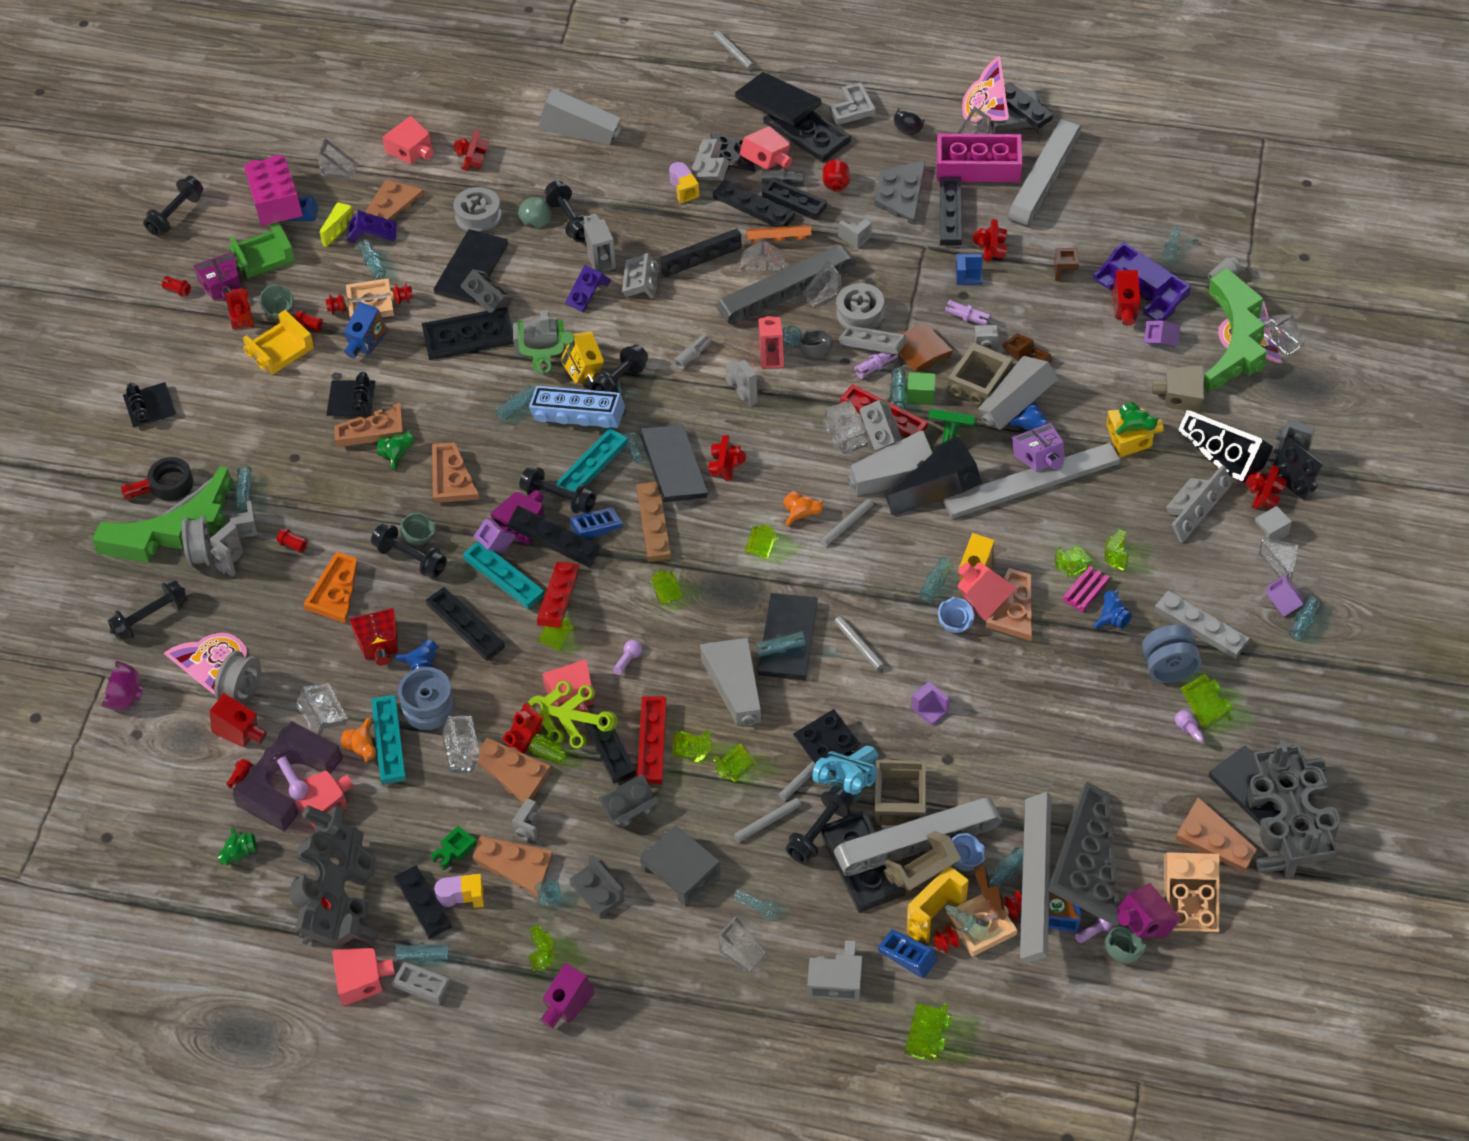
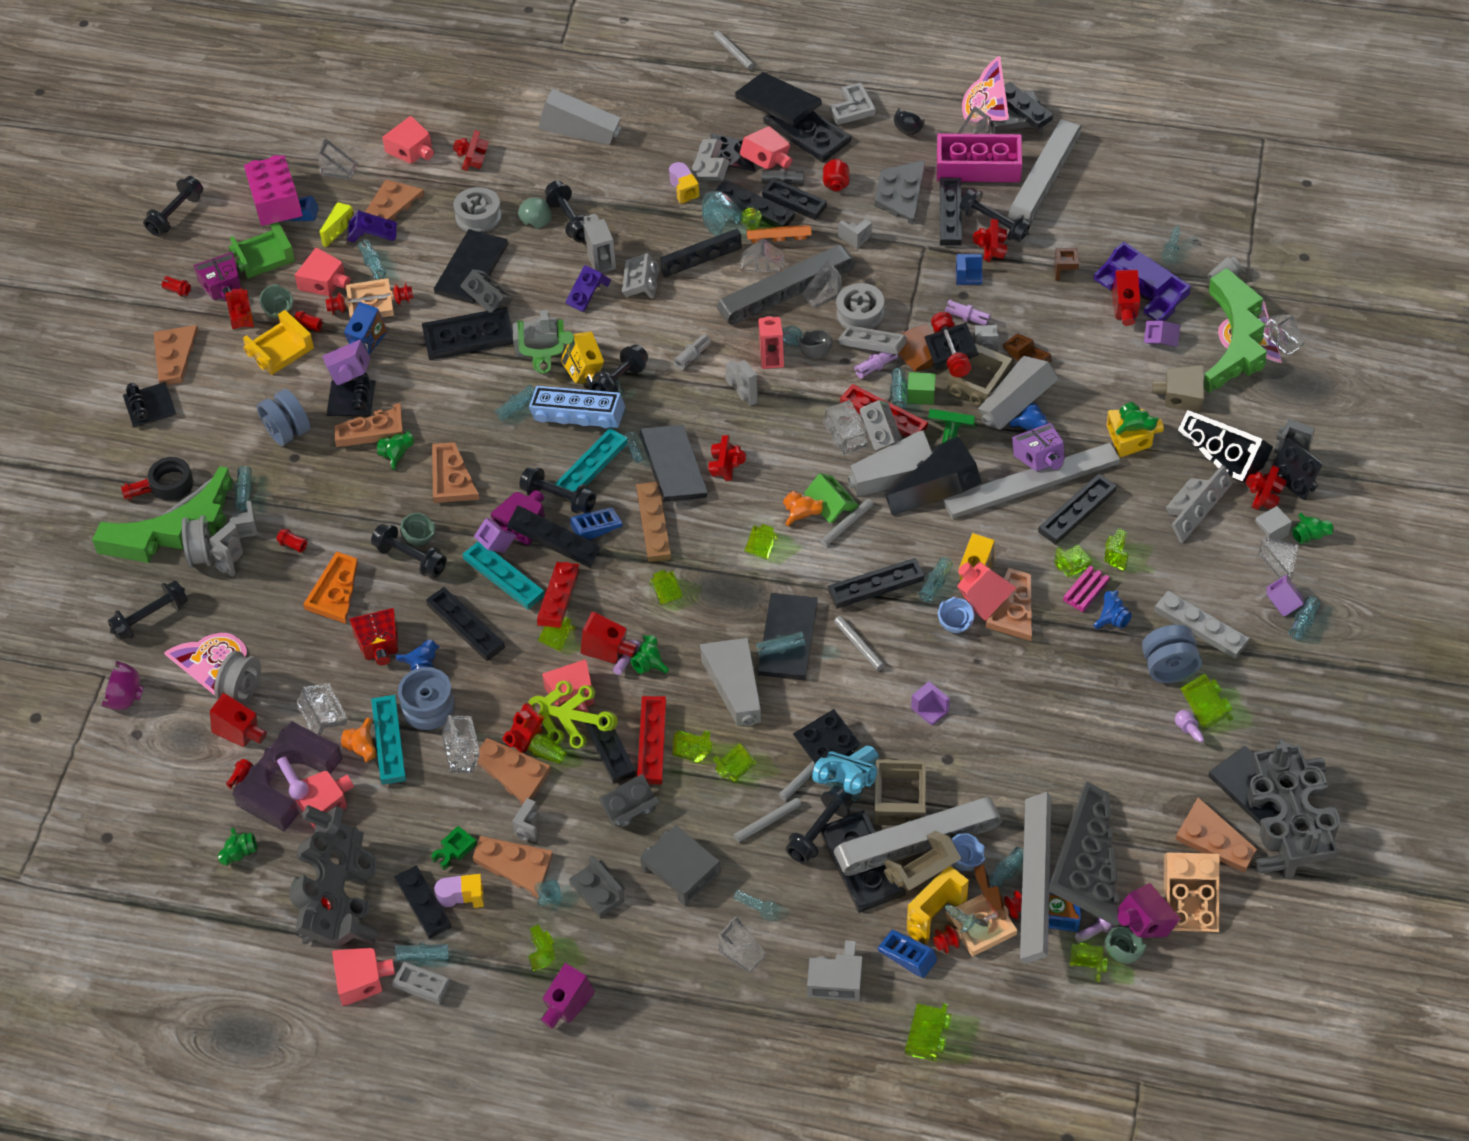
none -> nougat wing [154,325,199,385]
none -> sand blue wheel [256,388,311,446]
none -> coral torso [295,248,351,296]
none -> medium lavender torso [323,339,370,385]
none -> red torso [580,611,638,663]
none -> green animal [630,635,669,674]
none -> clear light blue piece [702,190,742,236]
none -> clear neon green cone [741,208,762,230]
none -> bright green panel [804,473,859,523]
none -> black plate [828,558,925,609]
none -> plate [924,312,979,378]
none -> black piece [959,189,1031,242]
none -> black plate [1038,474,1117,545]
none -> clear neon green bracket [1069,943,1108,981]
none -> green animal [1291,513,1334,544]

